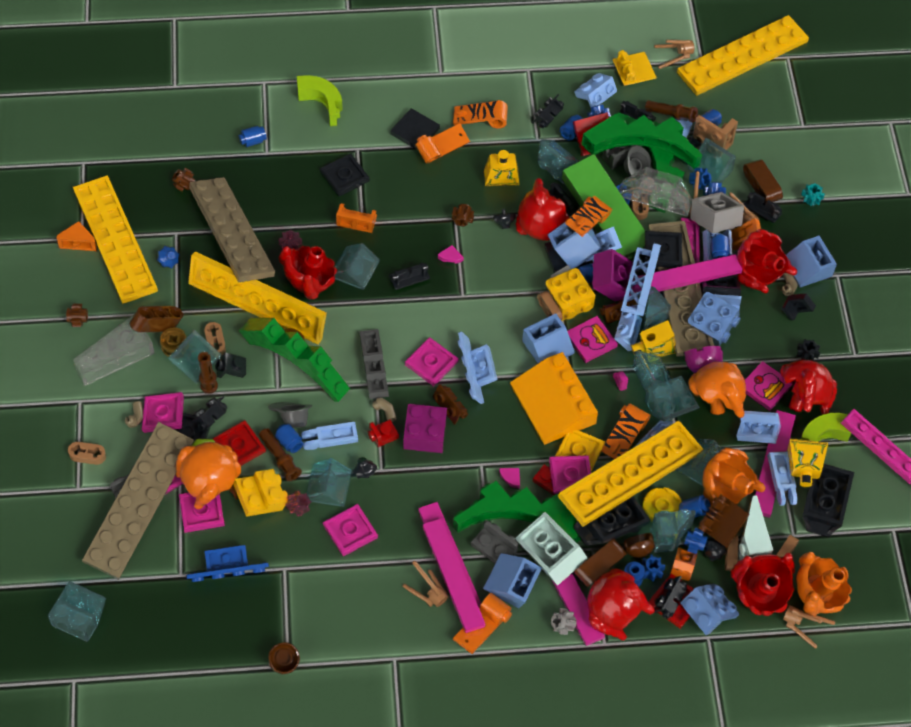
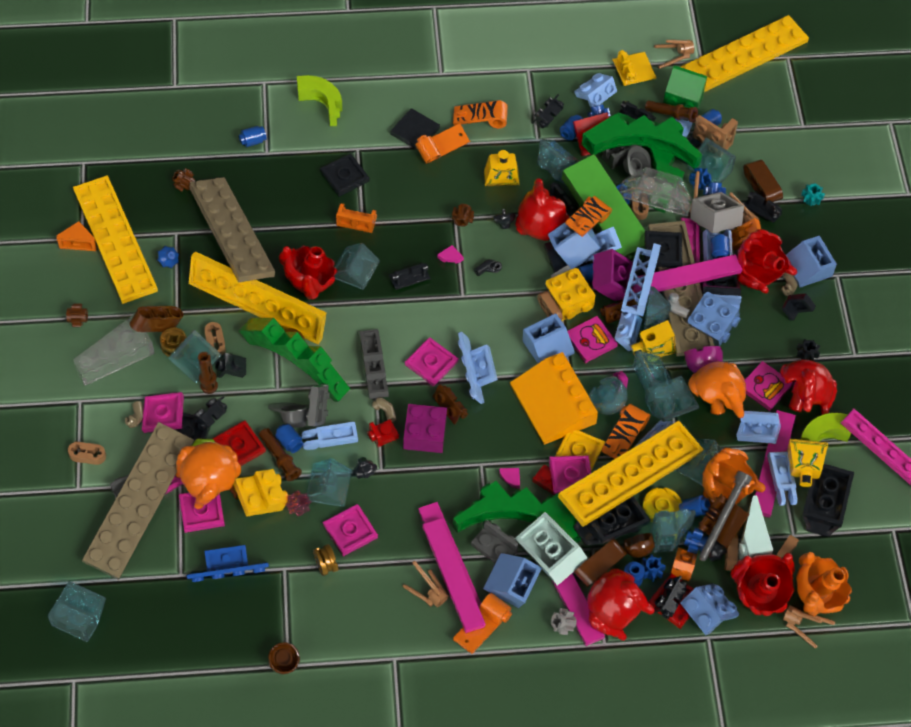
clear pink gear [279,229,302,251] -> none
none -> dark grey plate [306,384,330,426]
none -> pearl gold wheel [313,544,339,576]
none -> black arm [474,260,502,276]
none -> clear light blue cylinder [589,376,628,415]
none -> green slope [663,65,708,109]
none -> light grey arm [667,293,690,318]
none -> dark grey piece [699,471,752,561]

